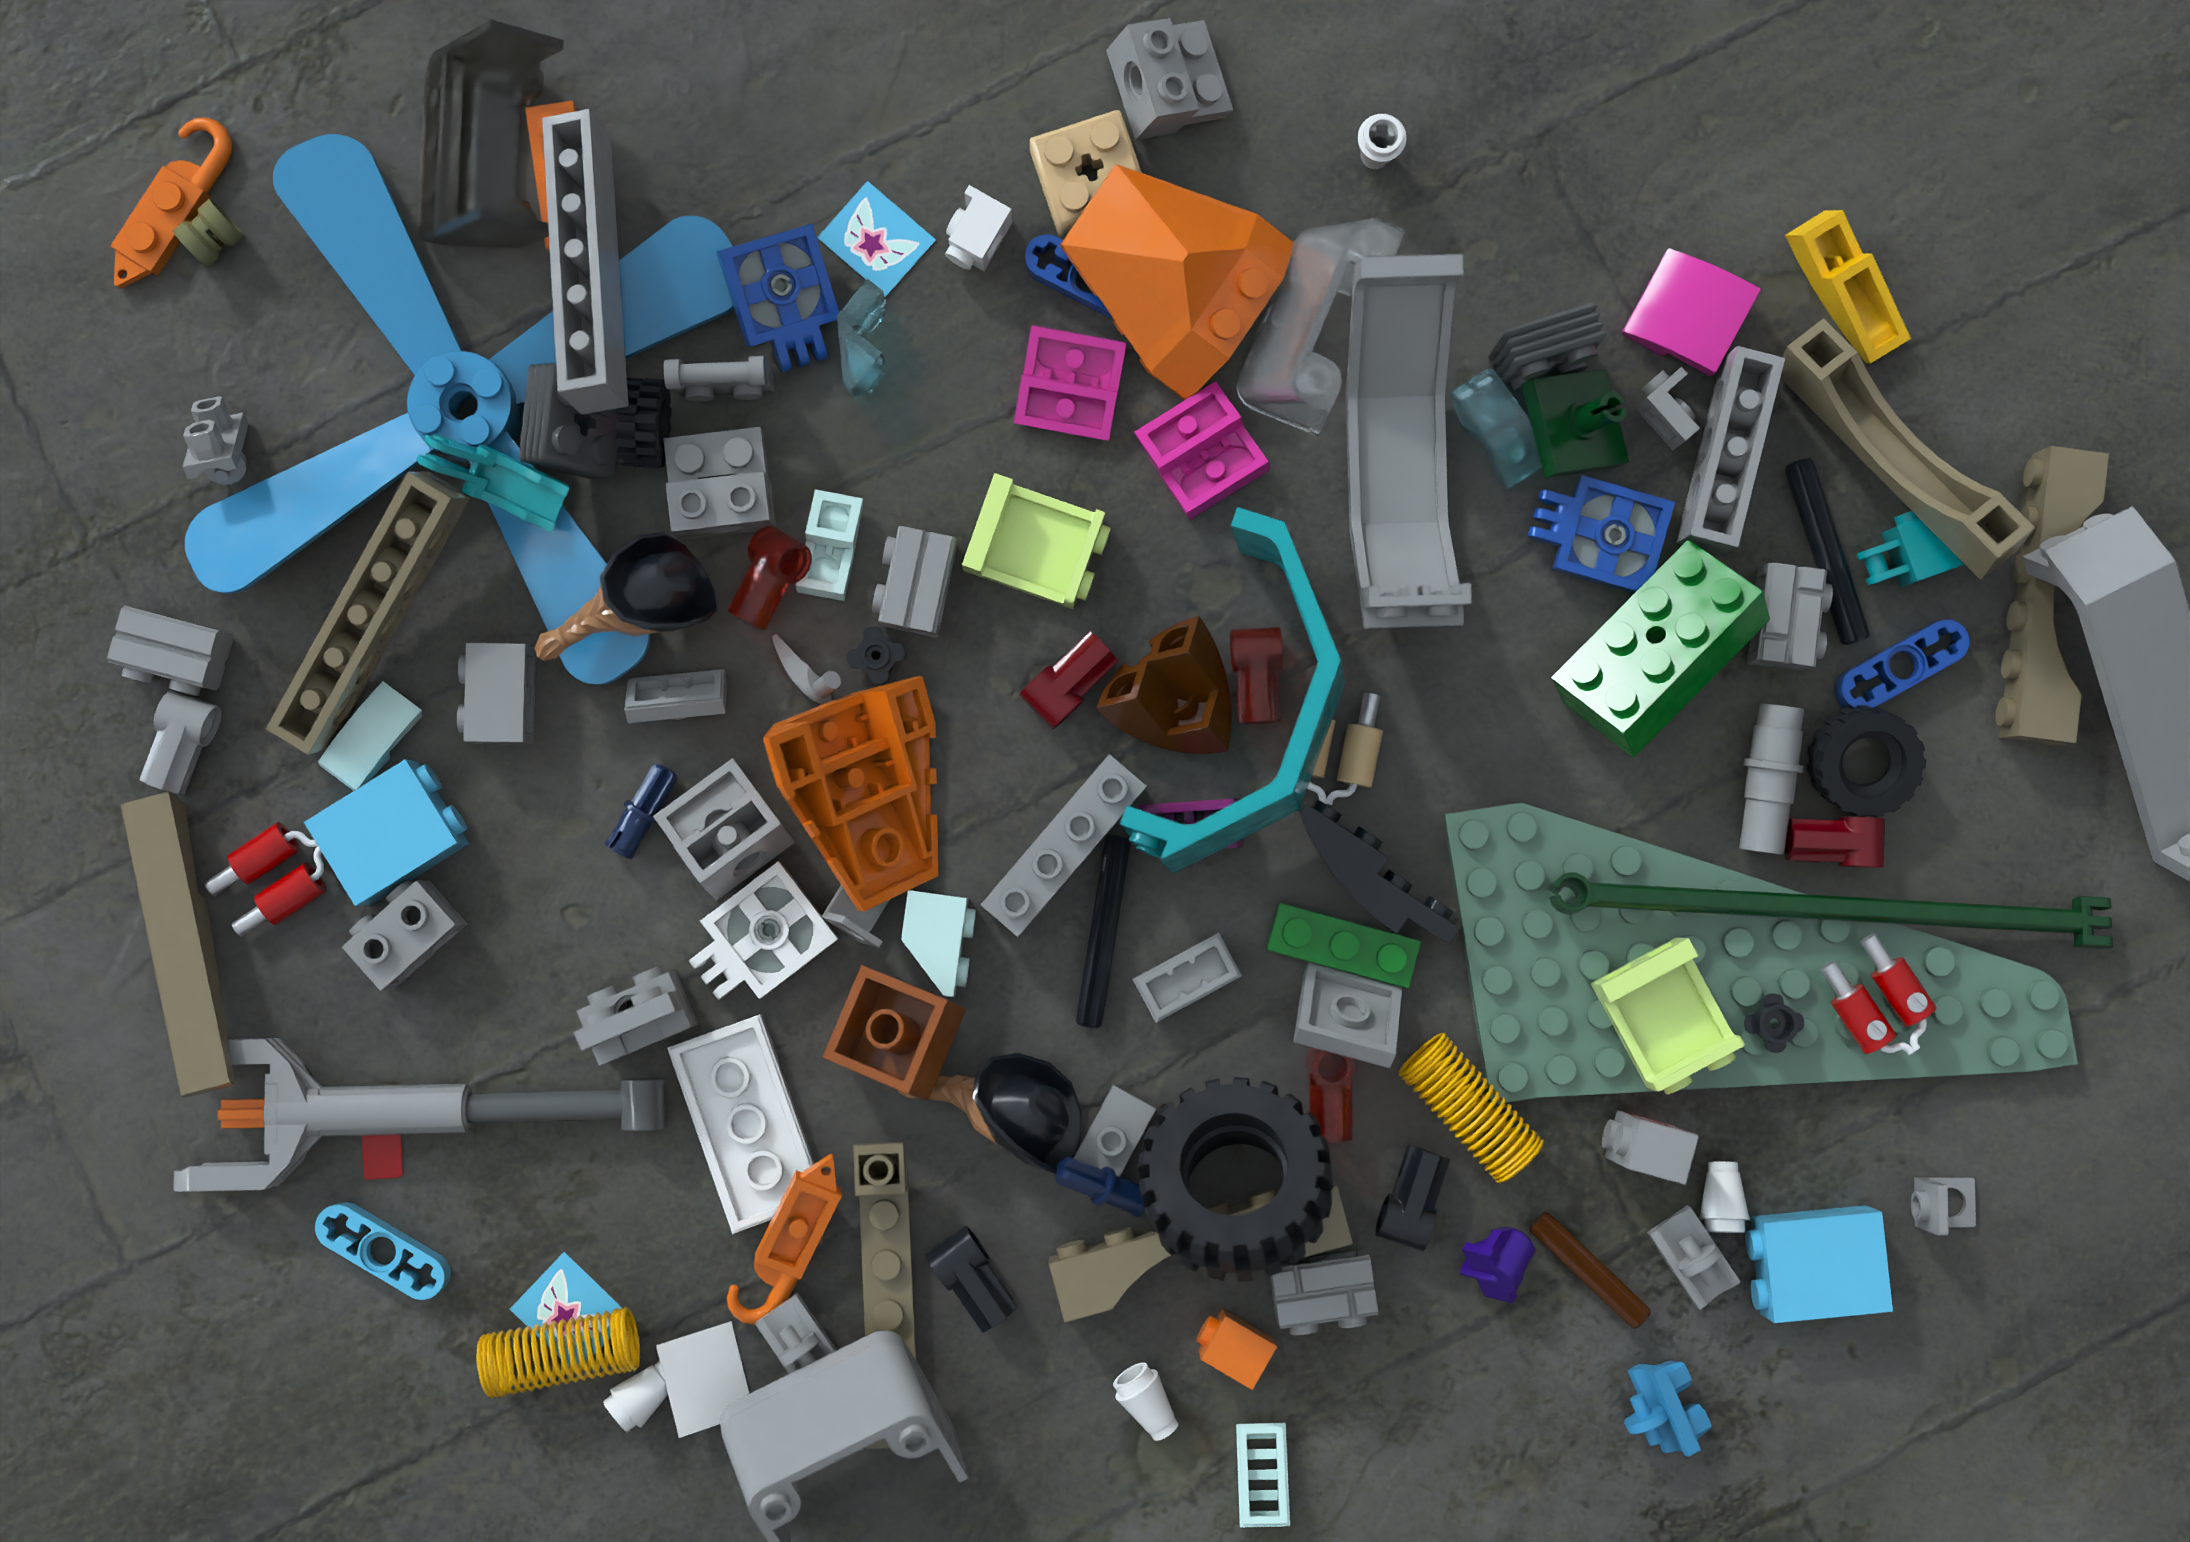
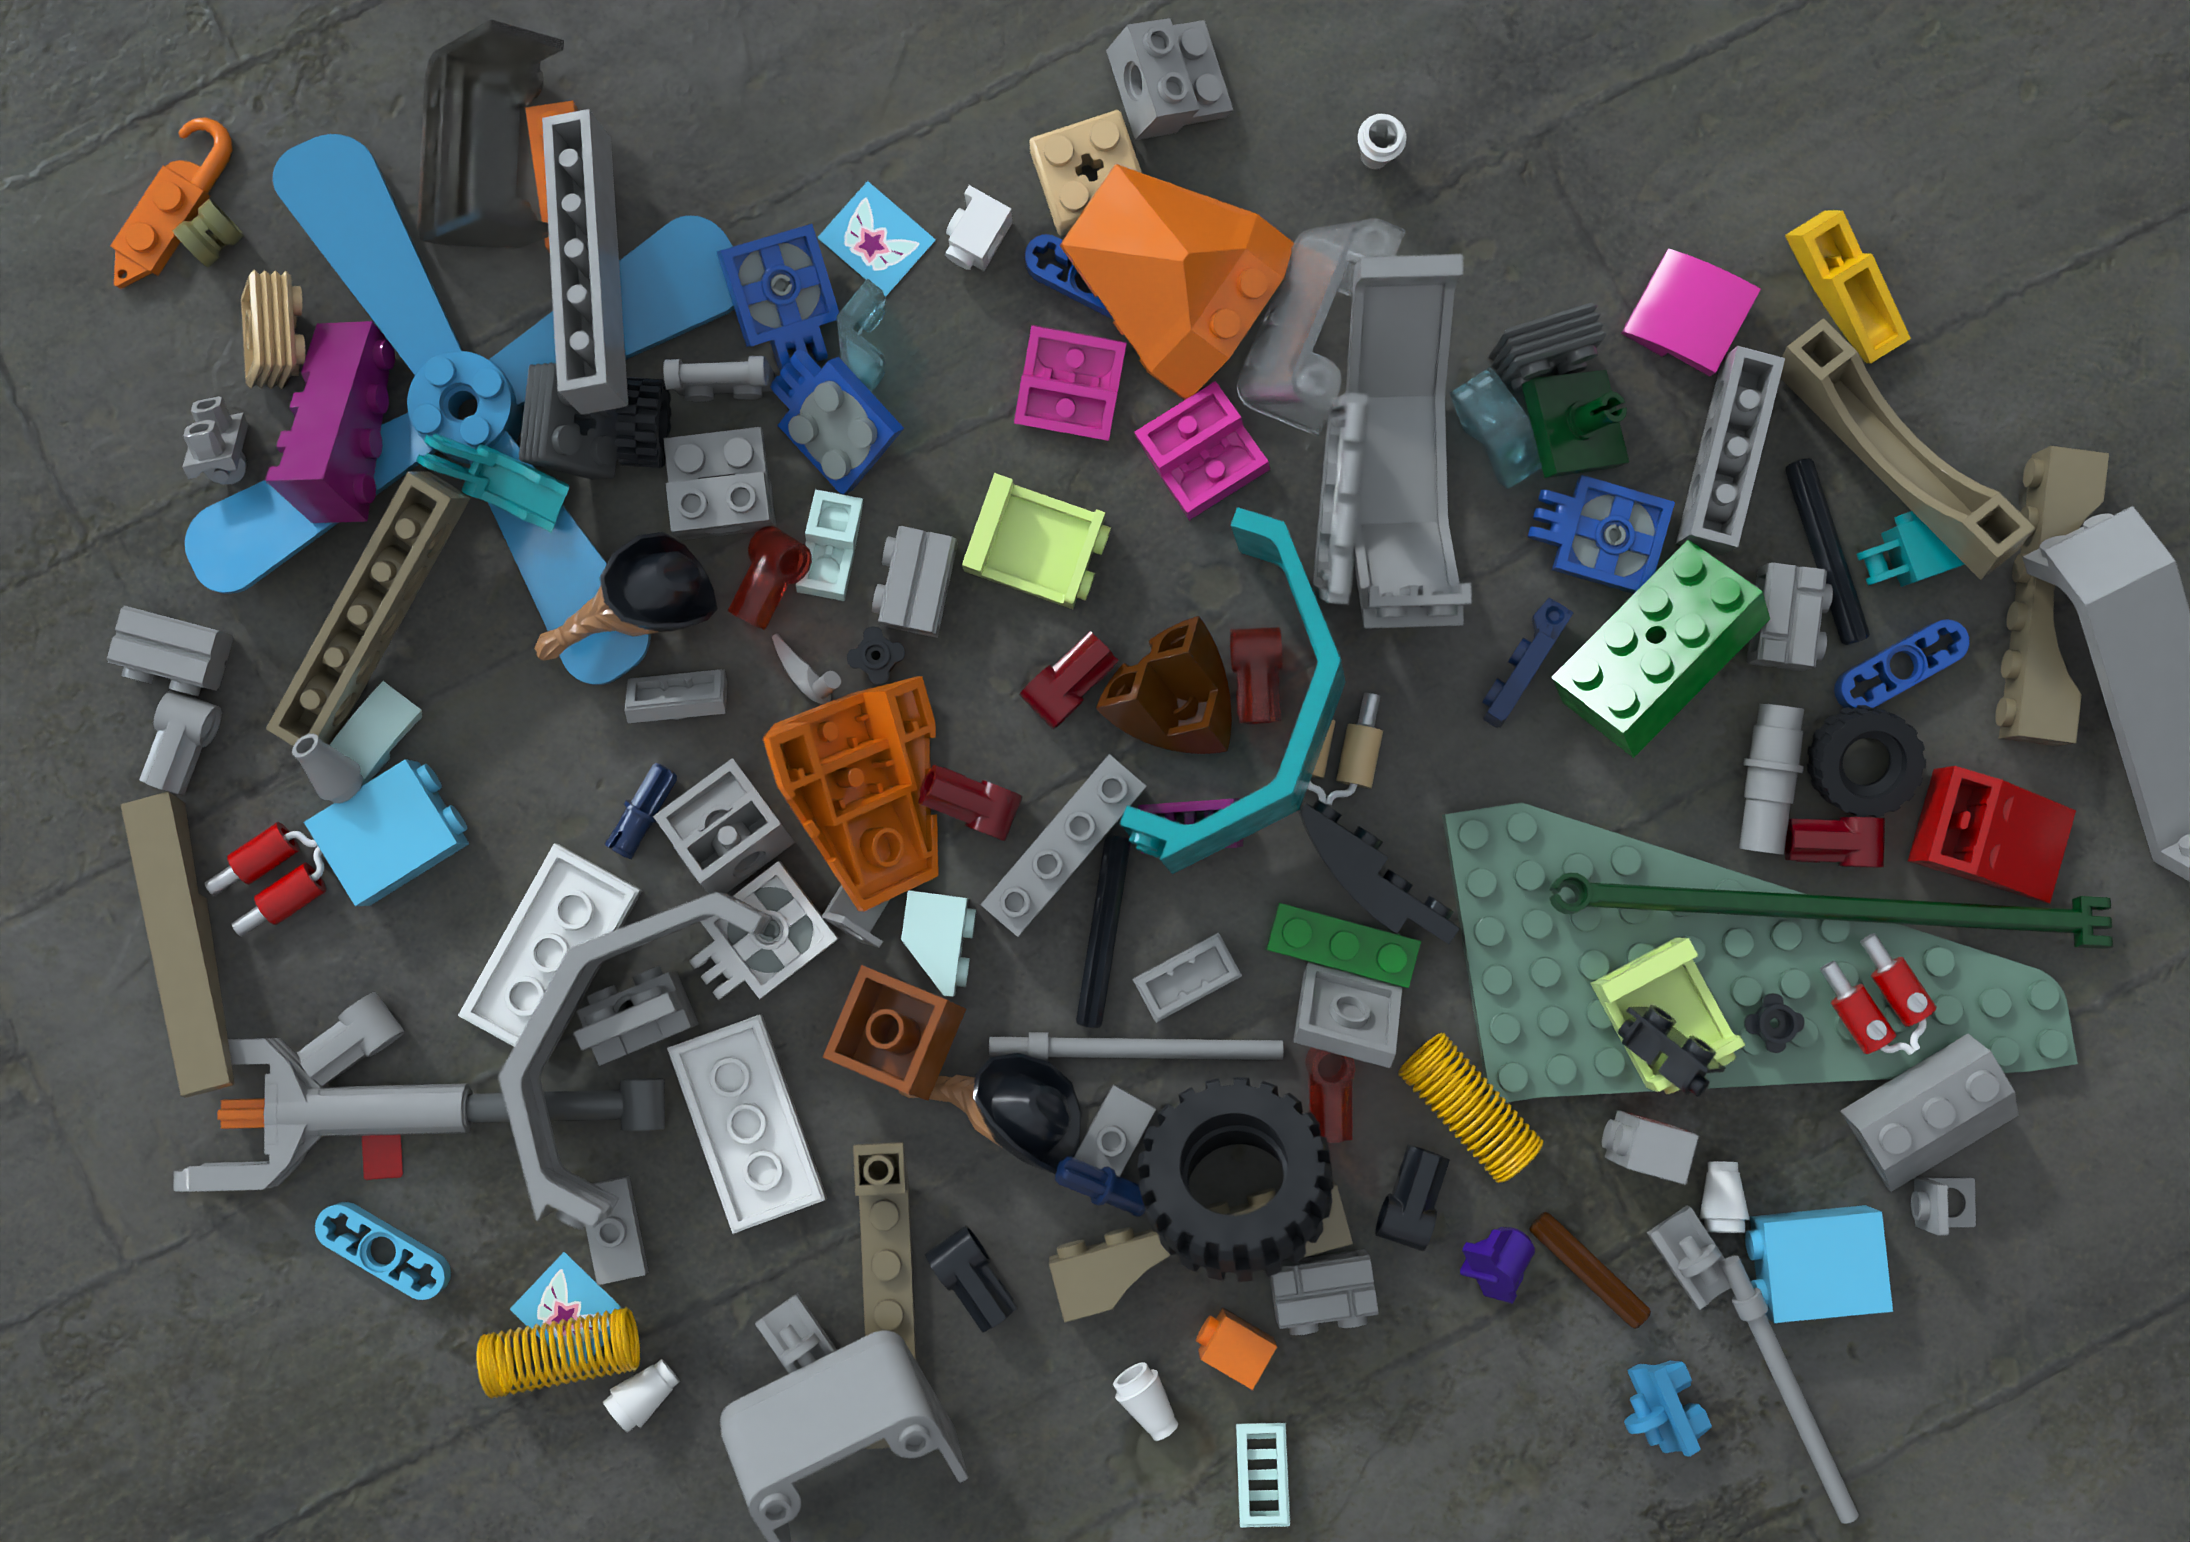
light grey brick [342,880,468,991] -> none
light grey brick [457,643,536,745] -> none
white sticker [656,1321,749,1438] -> none
orange plate [727,1154,842,1325] -> none
light grey bracket [1635,367,1700,451] -> none
none -> tan brick [241,269,305,390]
none -> magenta wedge [265,321,395,523]
none -> light grey cone [292,733,363,803]
none -> light grey piece [297,992,405,1087]
none -> white tile [458,843,642,1061]
none -> light grey panel [498,892,771,1229]
none -> light grey plate [585,1176,649,1285]
none -> piece [770,350,904,495]
none -> dark red piece [918,765,1023,841]
none -> light grey bar [989,1032,1283,1061]
none -> light grey hinge [1312,393,1368,604]
none -> dark blue hinge [1482,598,1574,728]
none -> black hinge [1618,1005,1726,1097]
none -> light grey bar [1720,1256,1859,1524]
none -> light grey slope [1840,1034,2019,1192]
none -> red slope [1908,766,2076,904]

